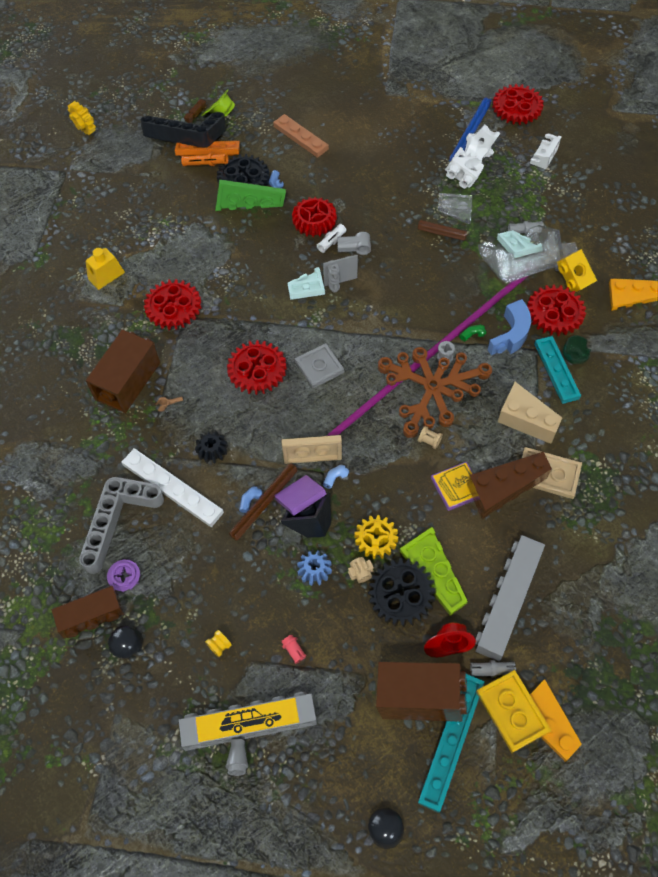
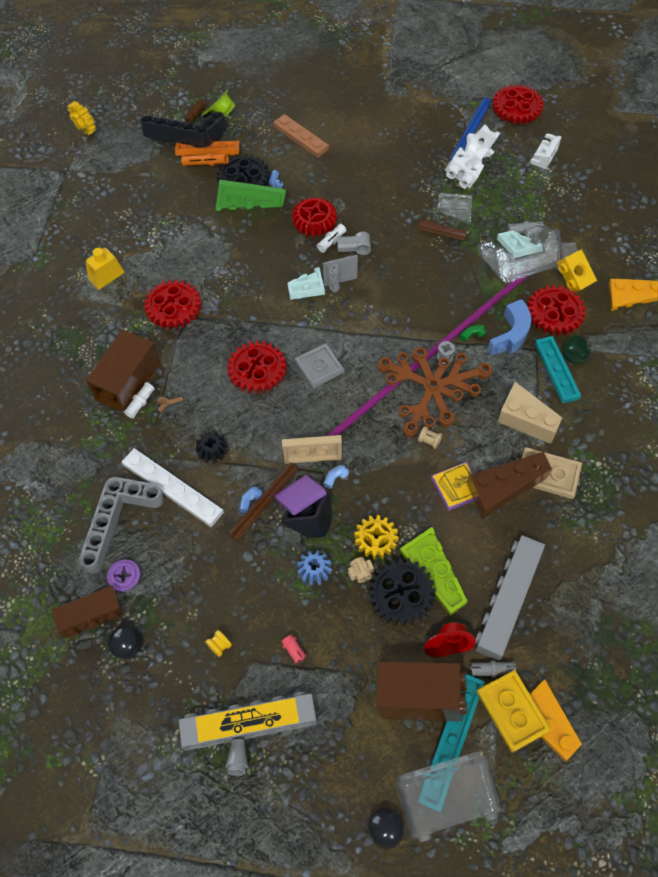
none -> white pin [124,382,155,419]
none -> clear windscreen [395,750,502,843]

